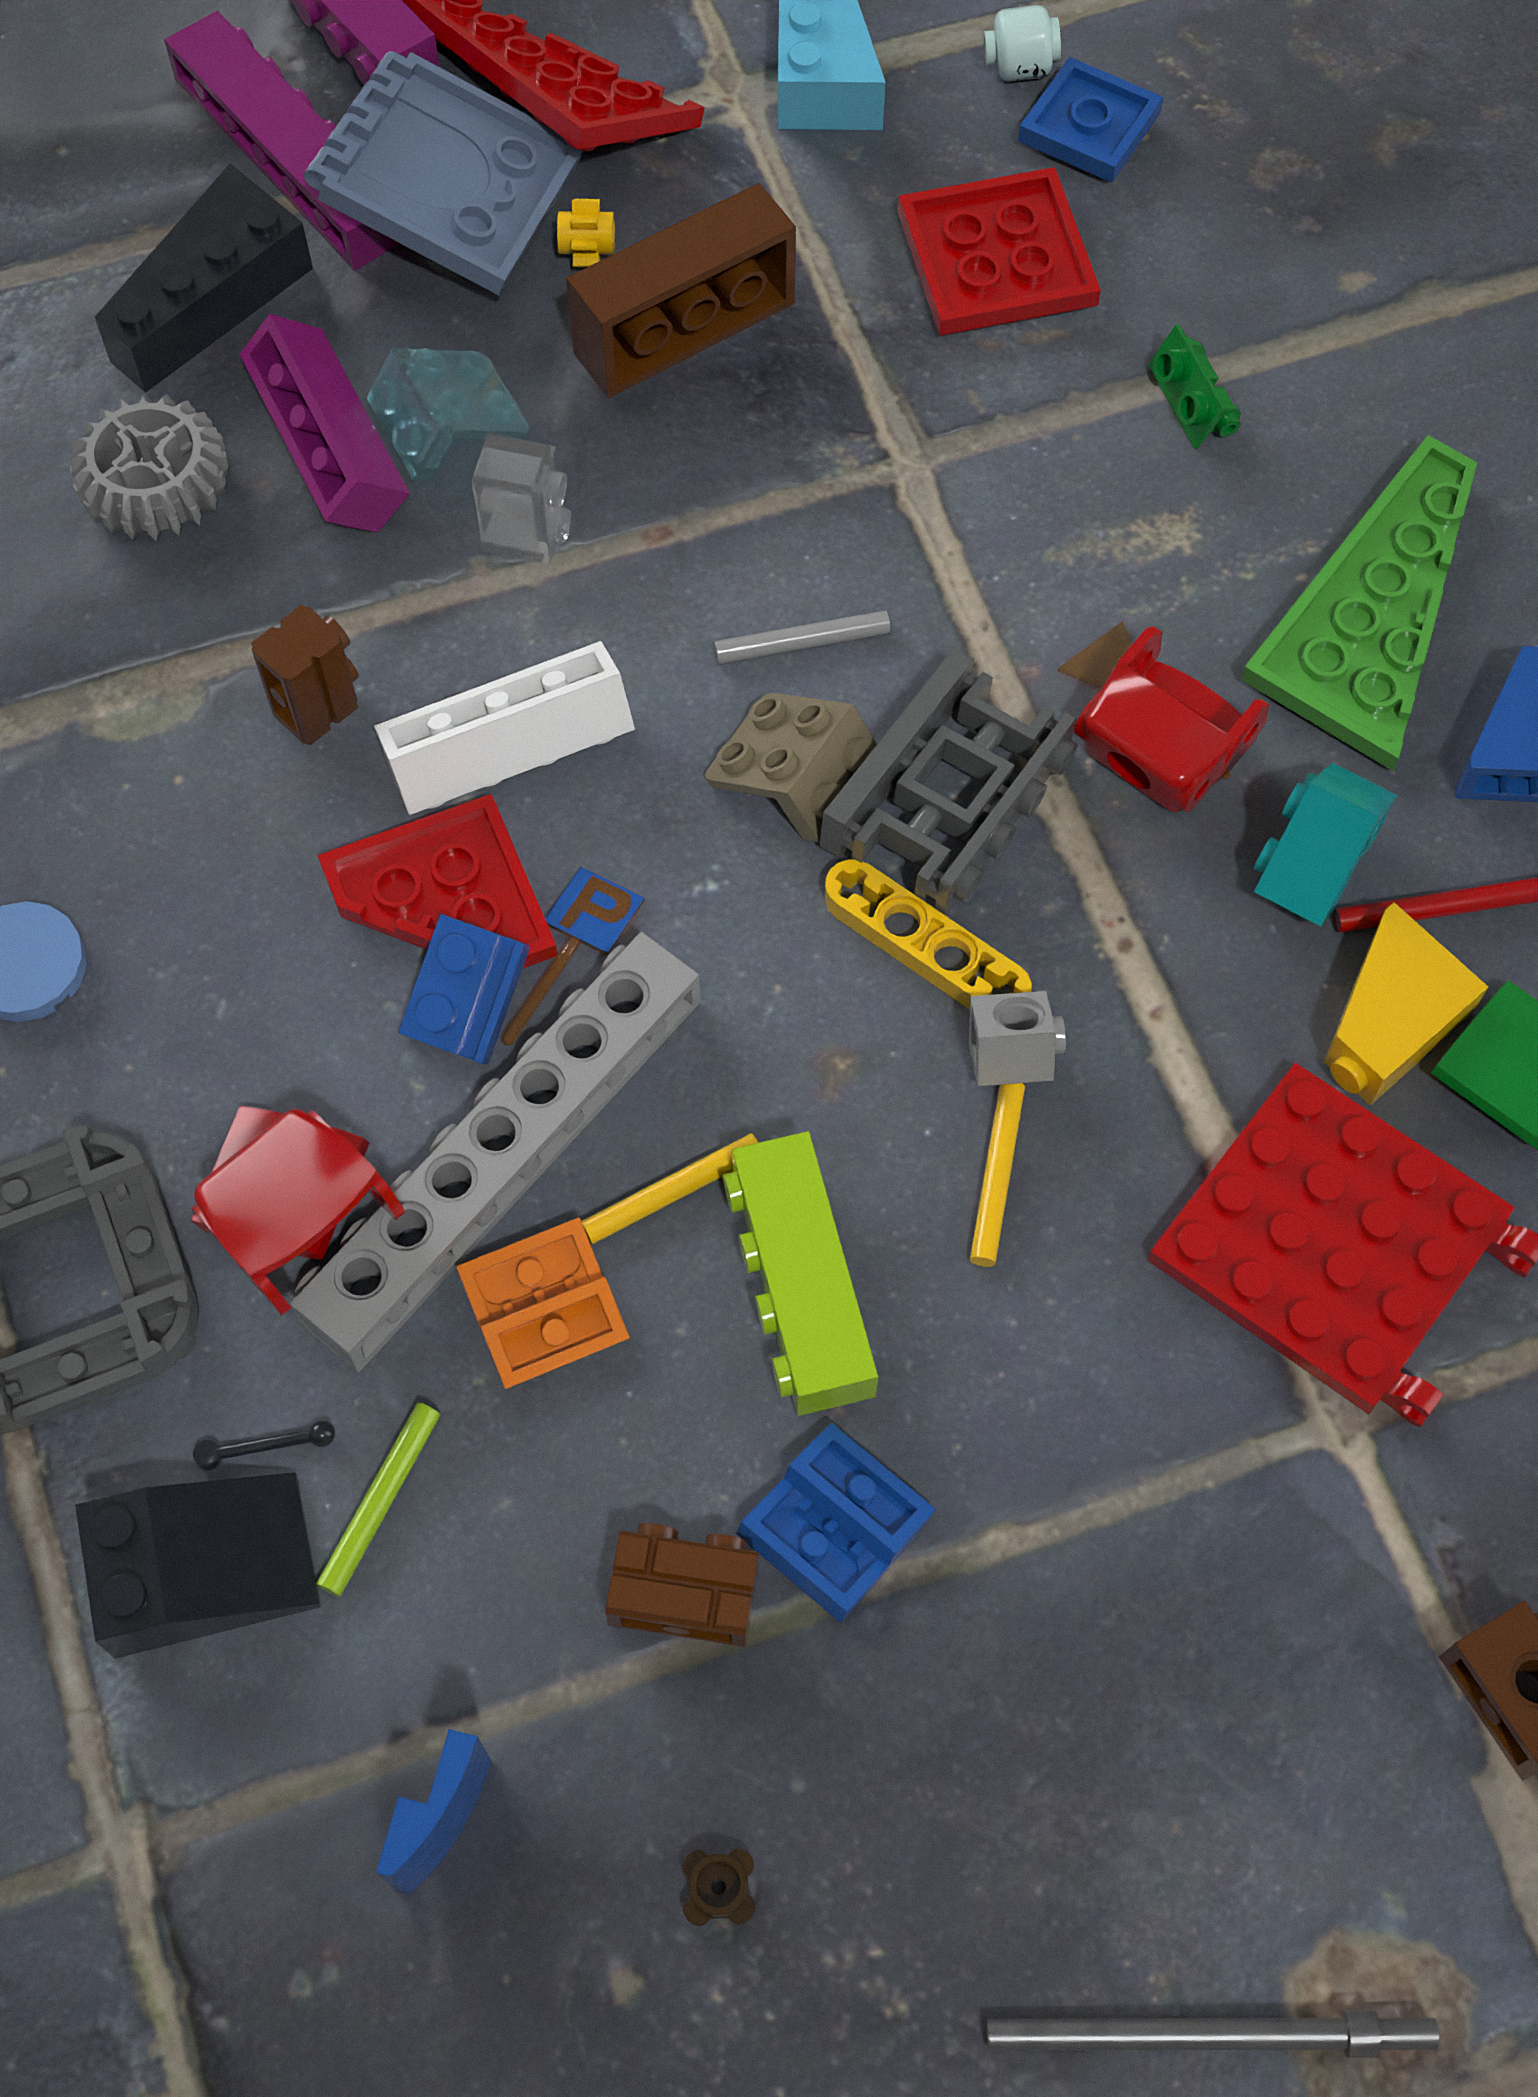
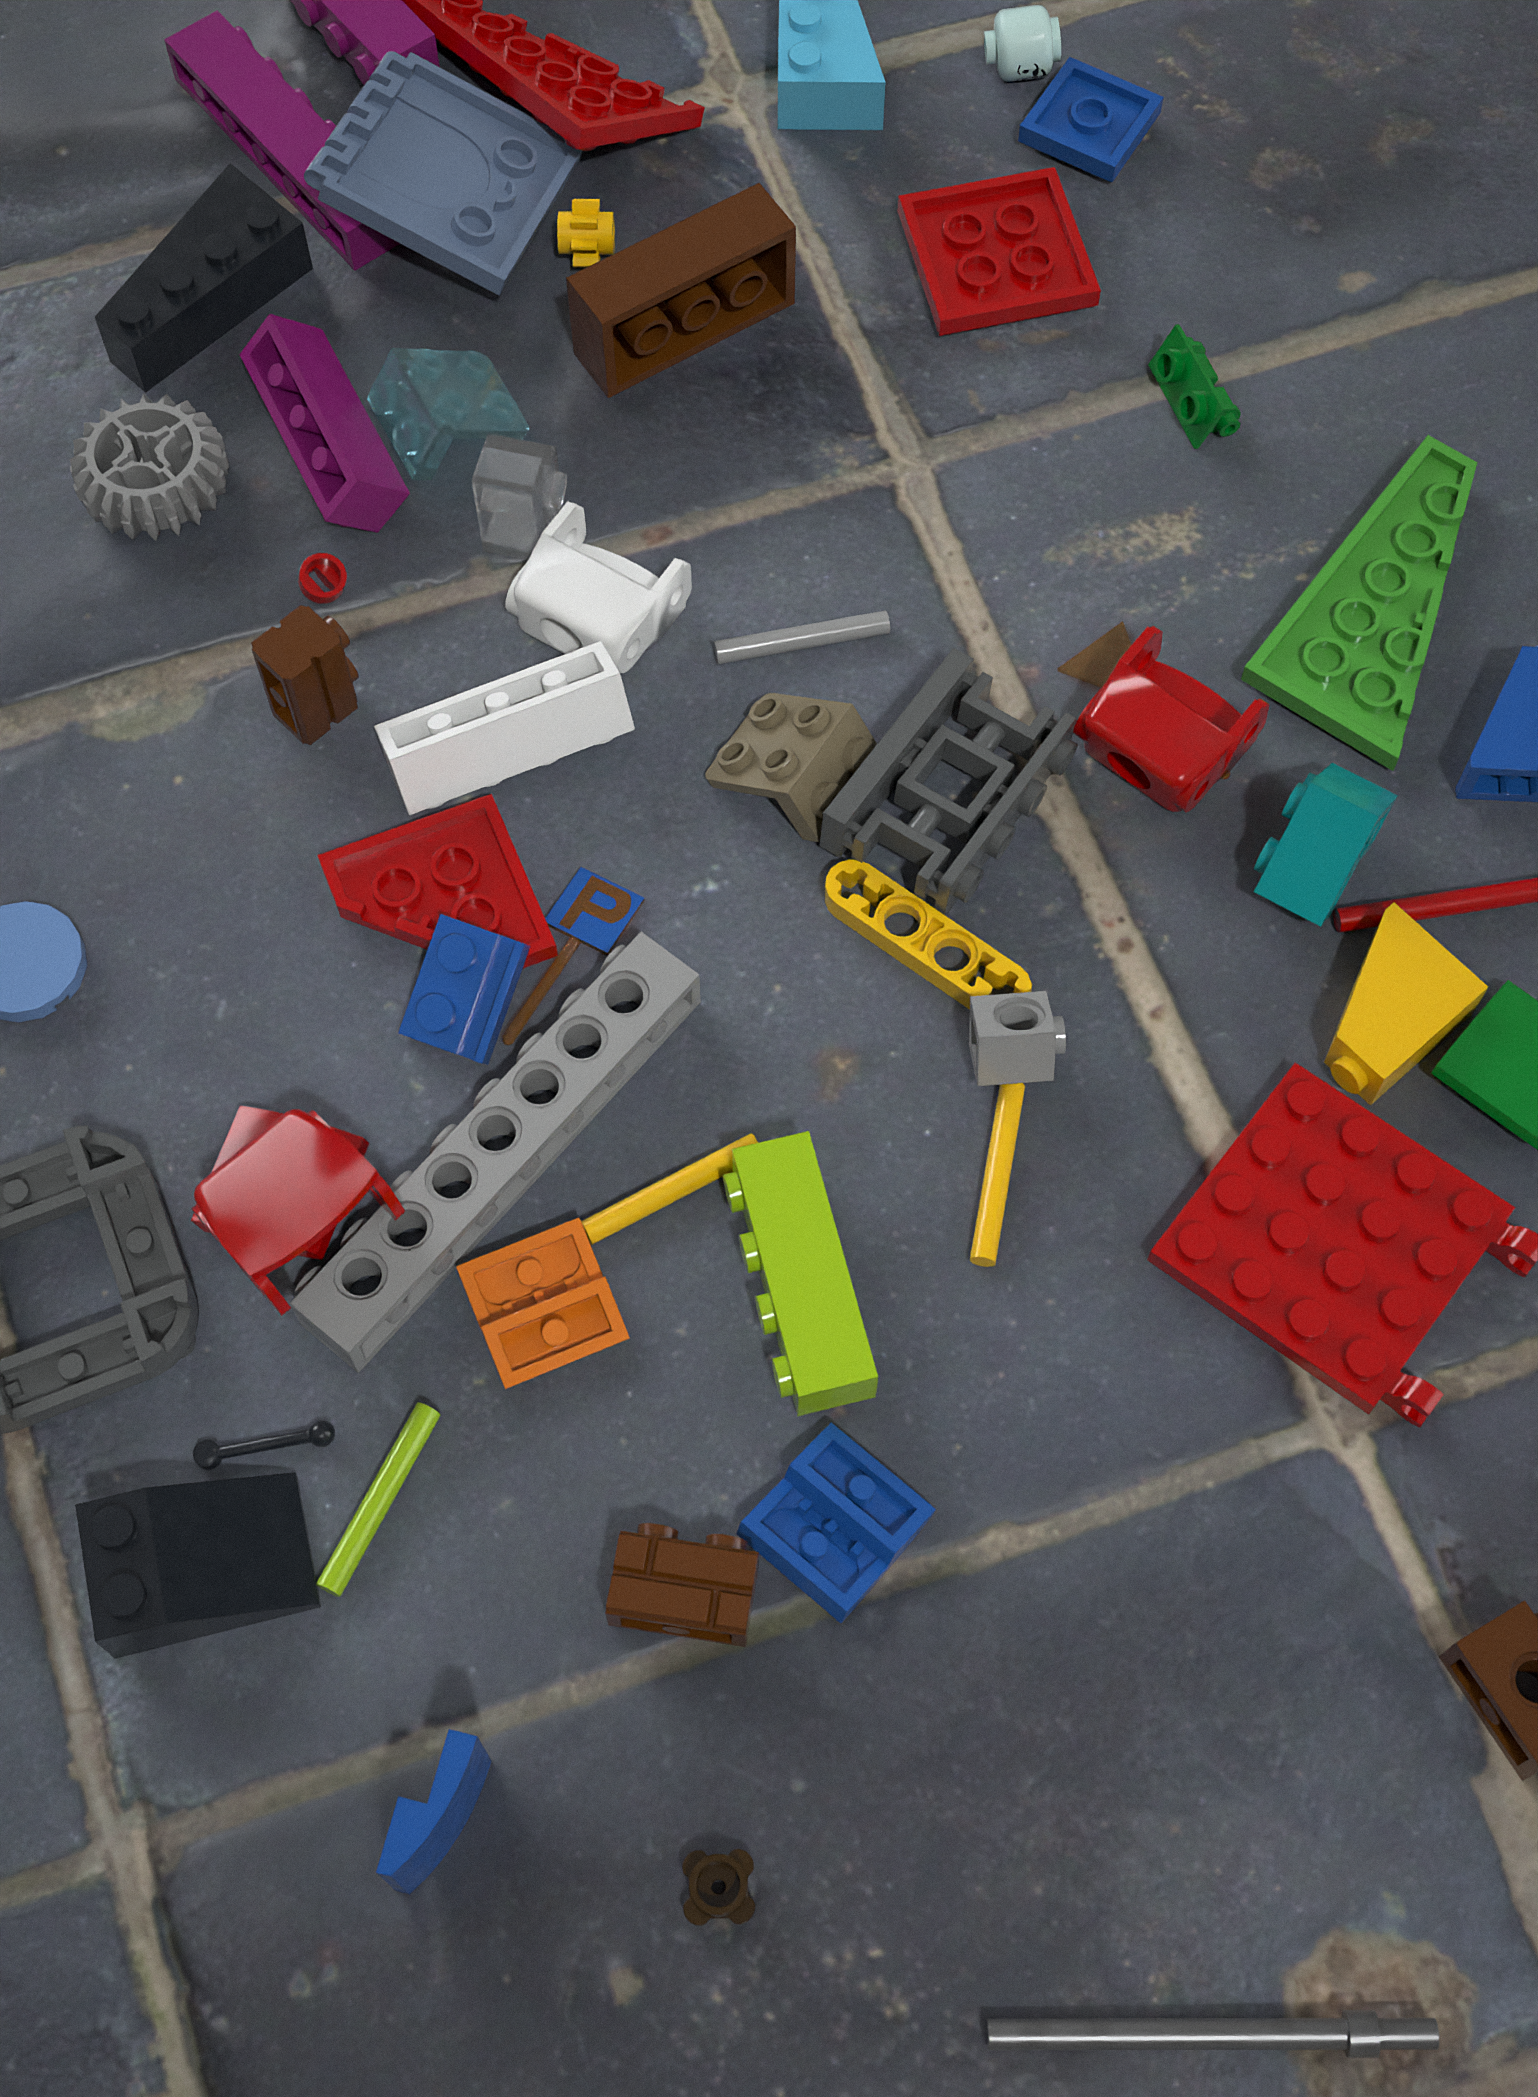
none -> red hinge [298,553,347,604]
none -> white piece [505,501,692,673]

